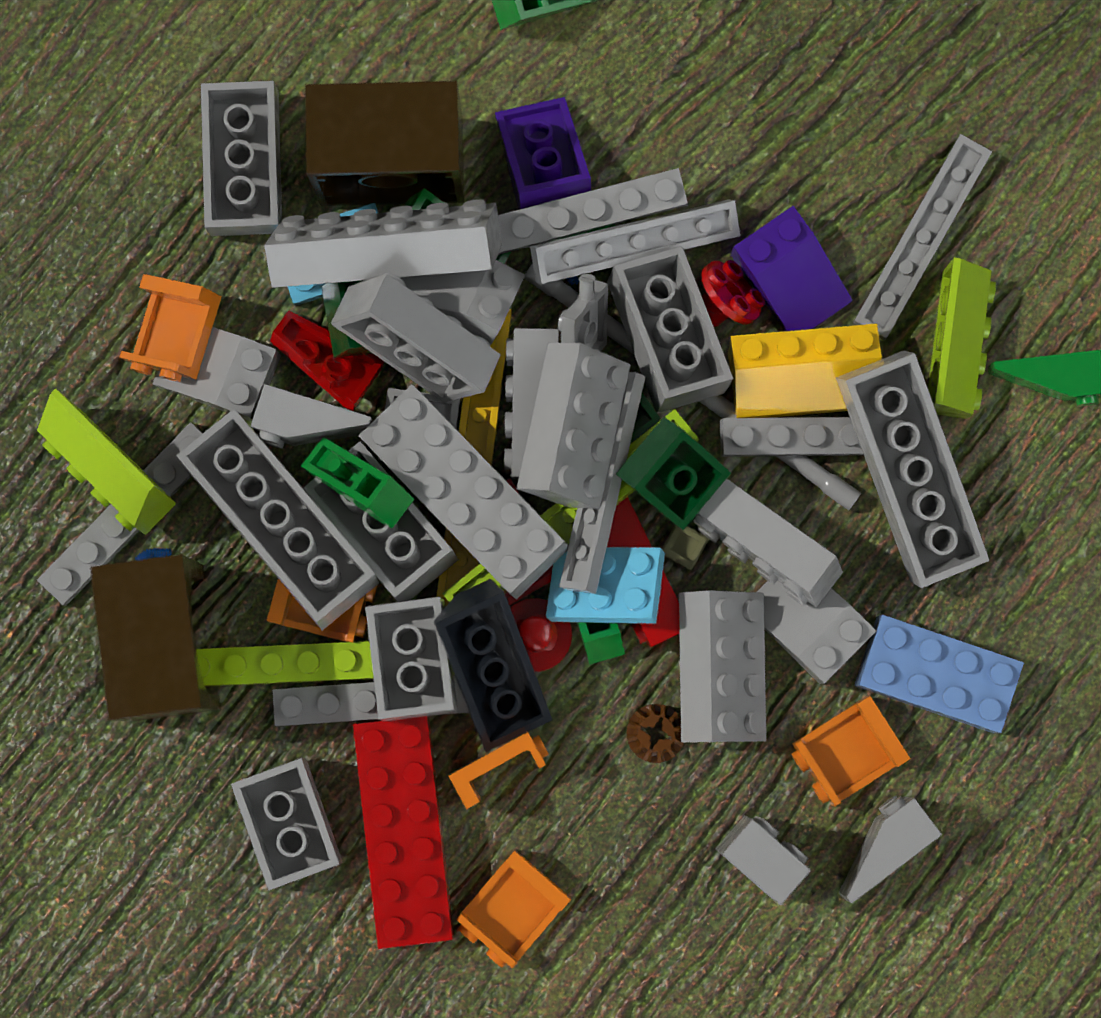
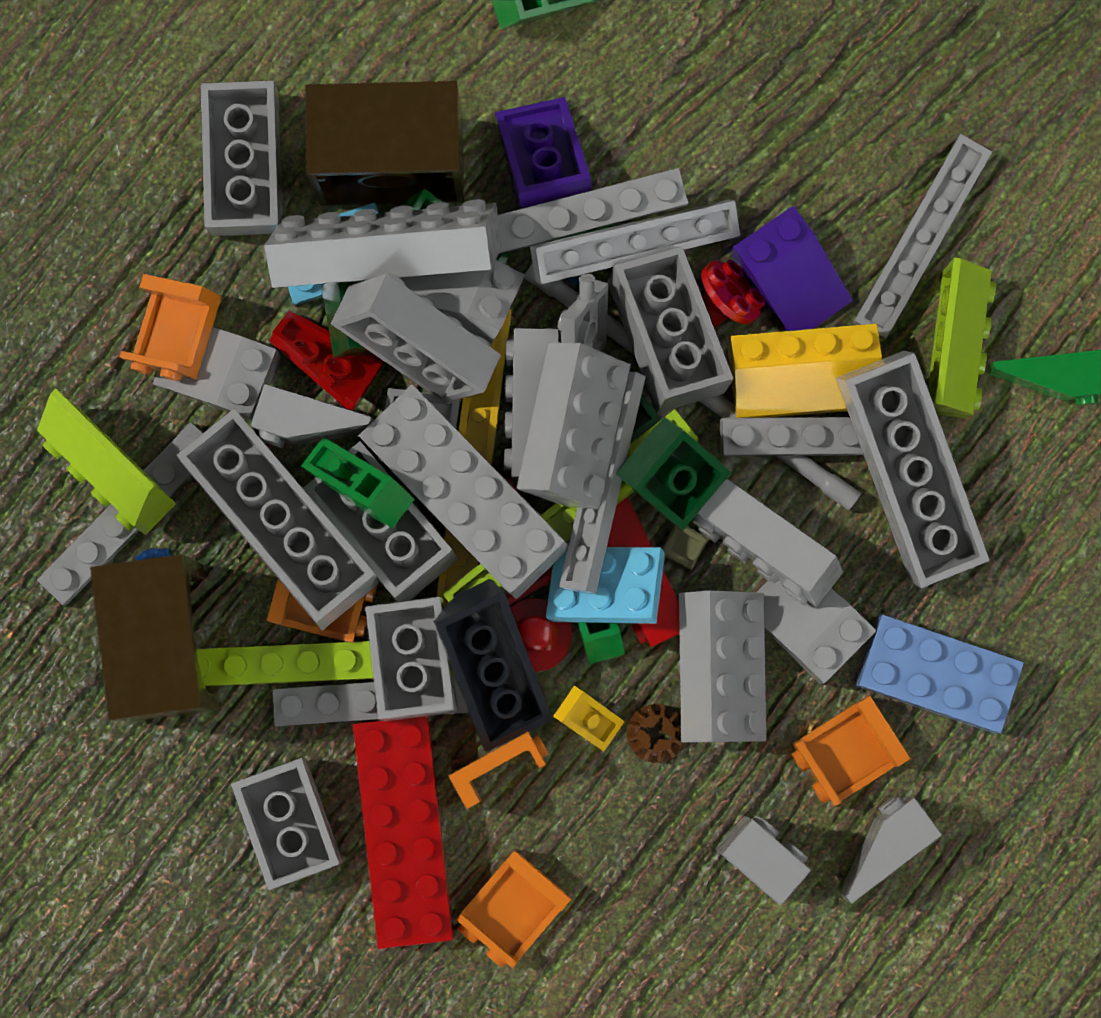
none -> yellow slope [553,686,625,751]

